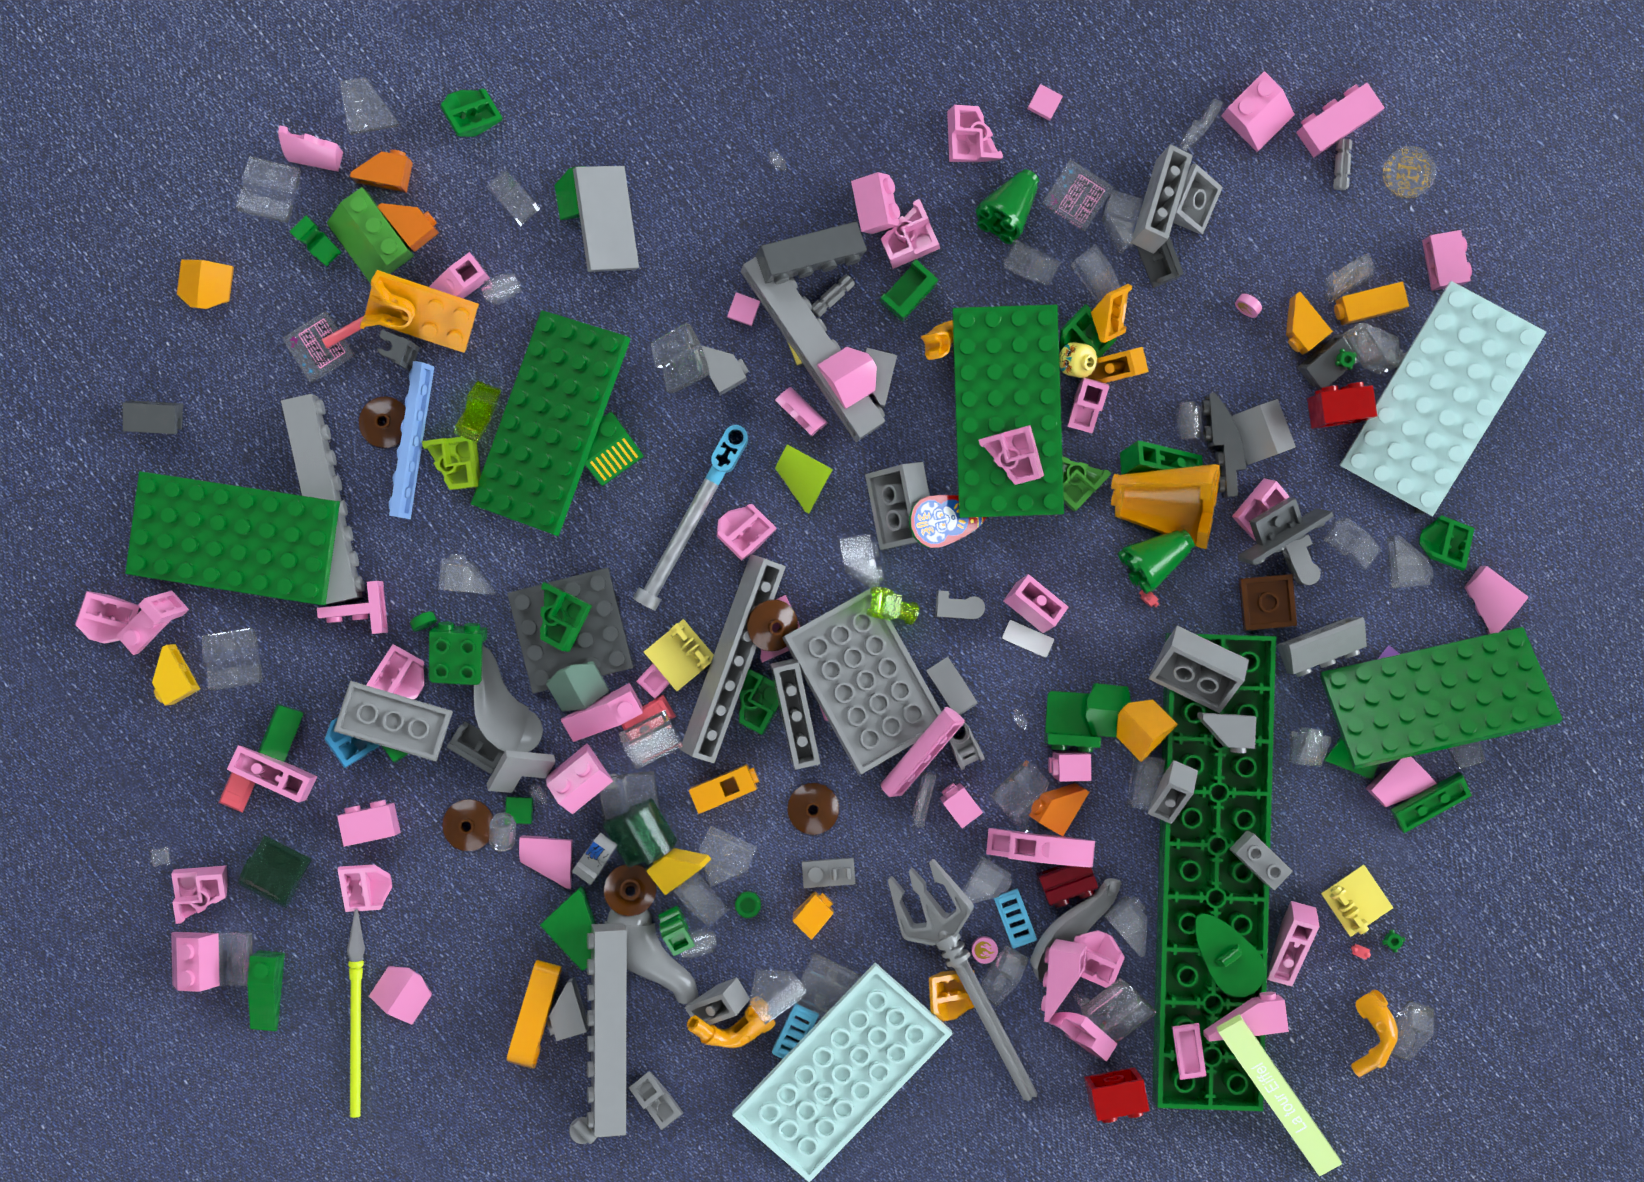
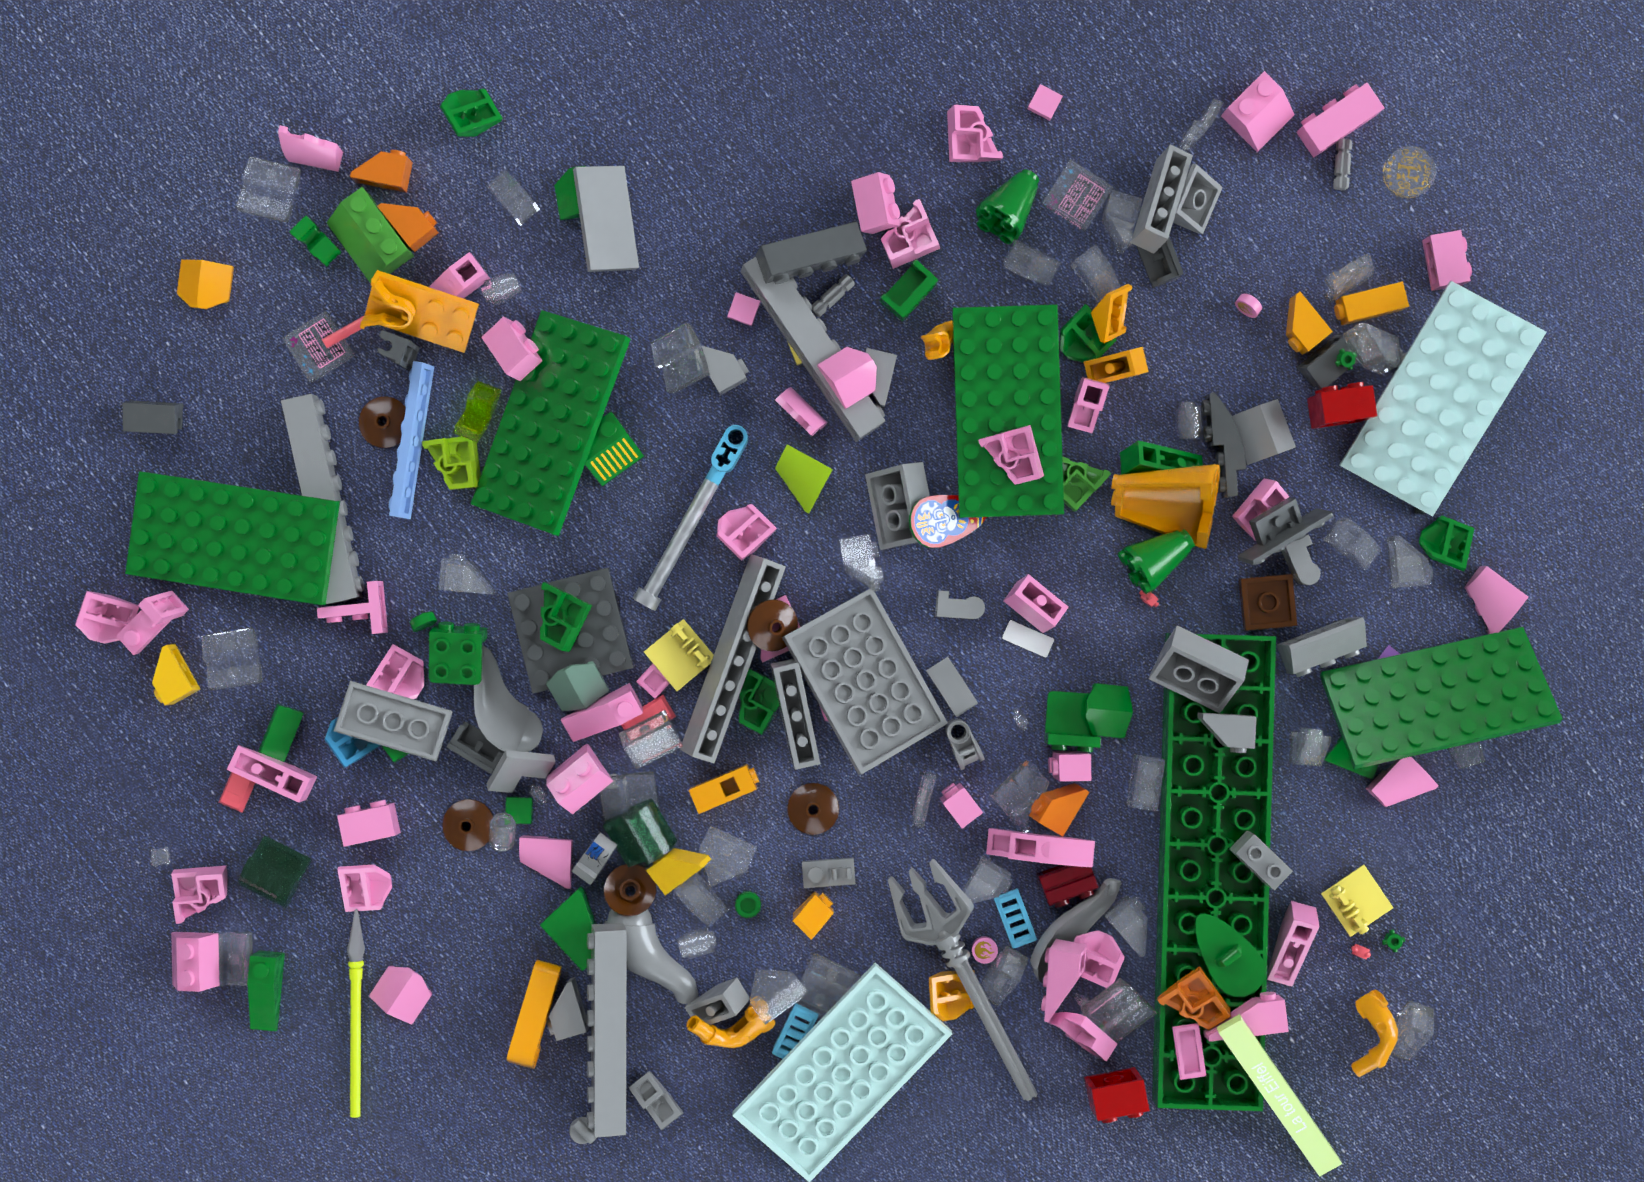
clear wing [340,77,400,135] -> none
green leg [658,905,695,956] -> none
clear piece [768,152,787,171] -> none
clear neon green connector [866,587,919,625] -> none
bright pink brick [880,707,965,797] -> none
light yellow head [1059,342,1097,378] -> none
light orange slope [1116,699,1178,762] -> none
light grey slope [1147,760,1198,824] -> none
green tile [1391,772,1472,833] -> none
none -> bright pink brick [481,316,542,381]
none -> orange slope [1157,966,1231,1030]

